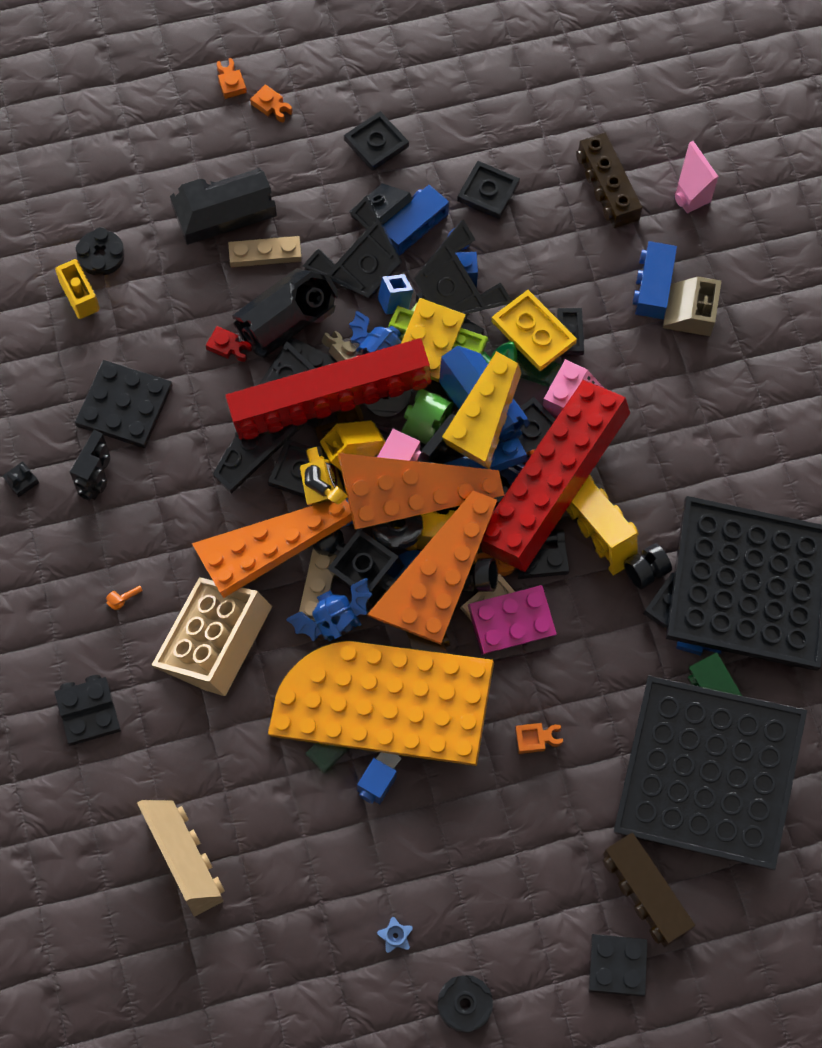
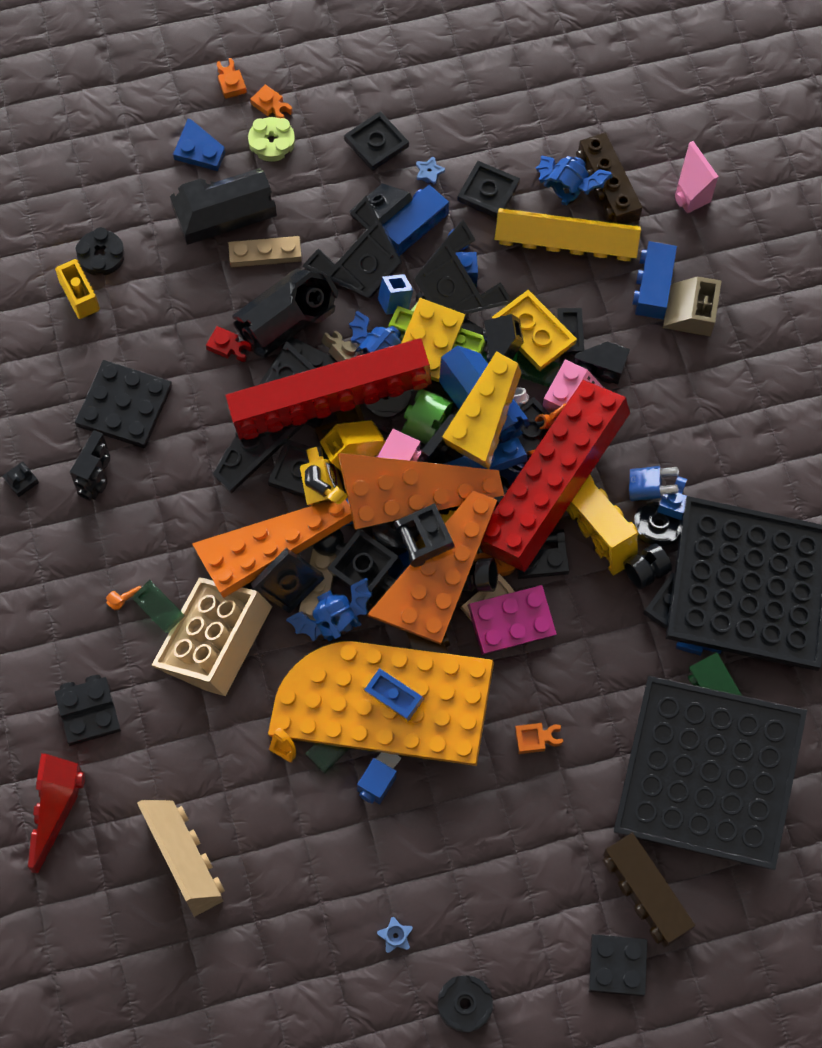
none -> red wedge [28,753,85,873]
none -> clear green tile [131,580,185,634]
none -> blue wing [173,119,225,171]
none -> yellowish green plate [248,117,295,162]
none -> black plate [251,548,325,614]
none -> light orange tile [269,727,296,762]
none -> blue plate [364,668,424,721]
none -> black plate [394,504,455,567]
none -> medium blue plate [416,157,445,184]
none -> black slope [483,314,524,364]
none -> yellow brick [494,208,641,261]
none -> white plate [513,387,529,407]
none -> orange hand [535,403,566,429]
none -> blue helmet [536,156,613,205]
none -> black slope [573,341,630,384]
none -> blue piece [629,466,679,501]
none -> black plate [633,501,682,546]
none -> blue plate [657,476,687,520]

